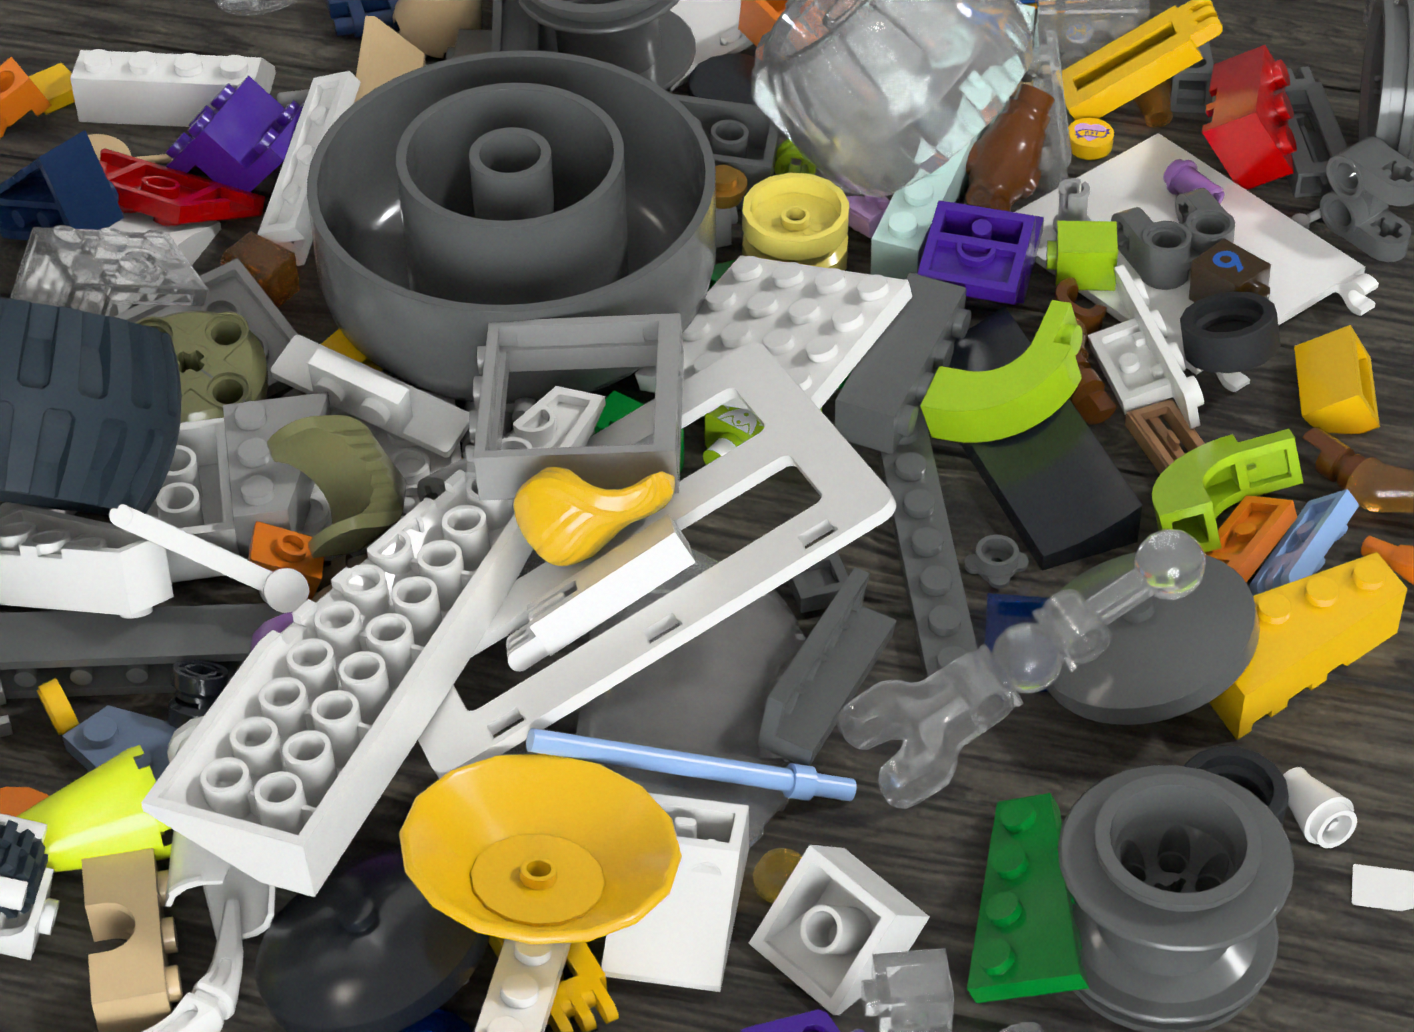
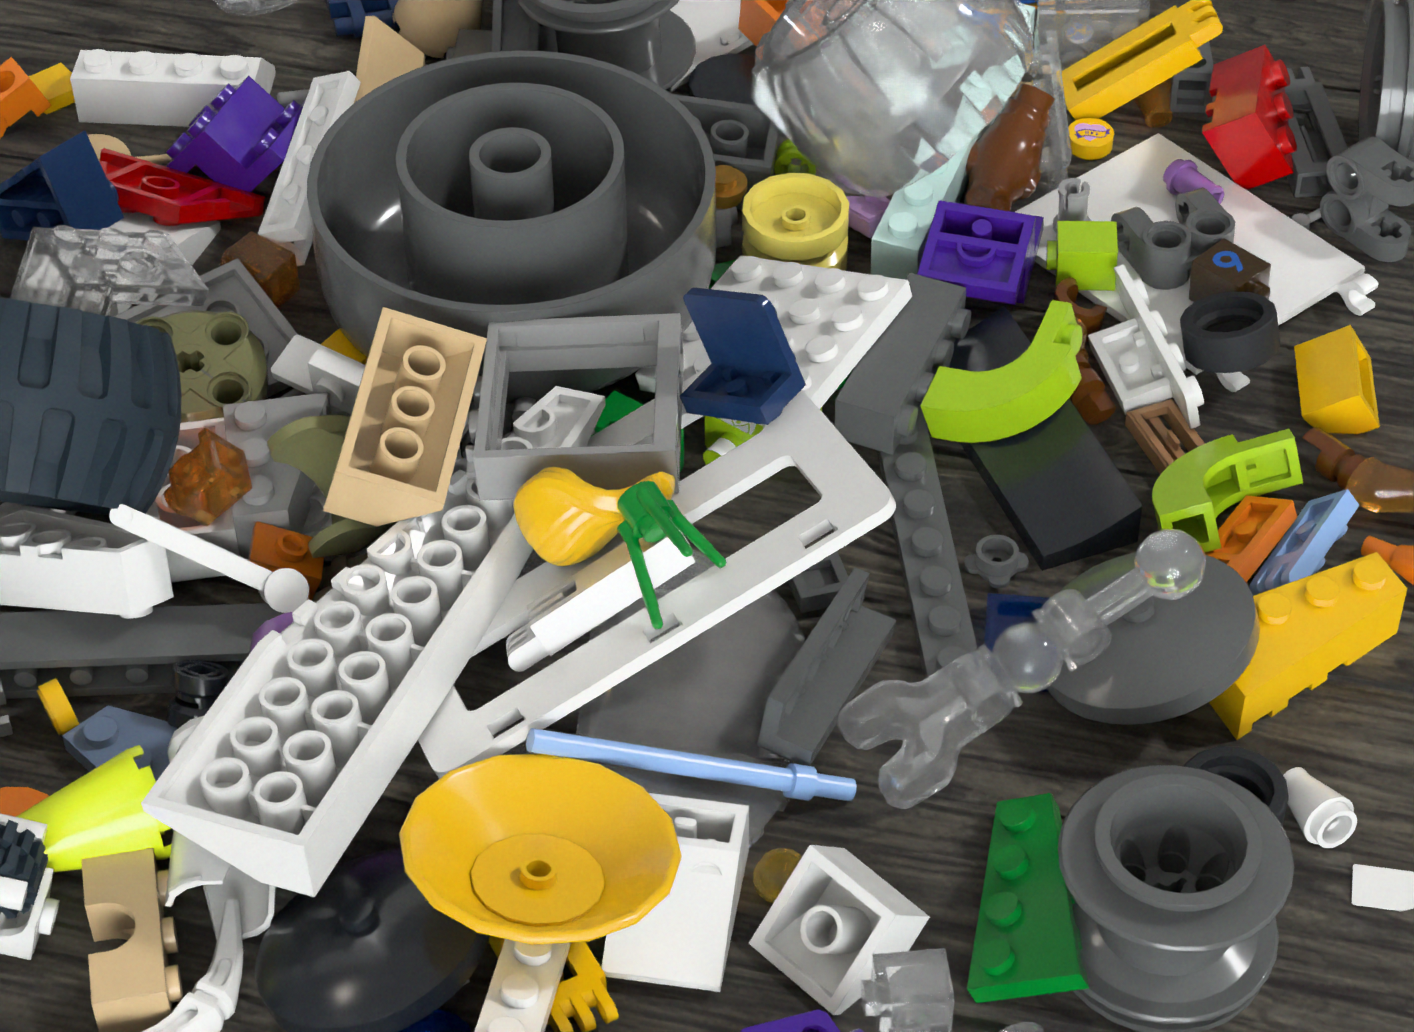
none -> clear orange brick [164,428,252,526]
none -> tan slope [323,307,487,527]
none -> green plant [617,481,726,629]
none -> dark blue bracket [680,287,806,425]

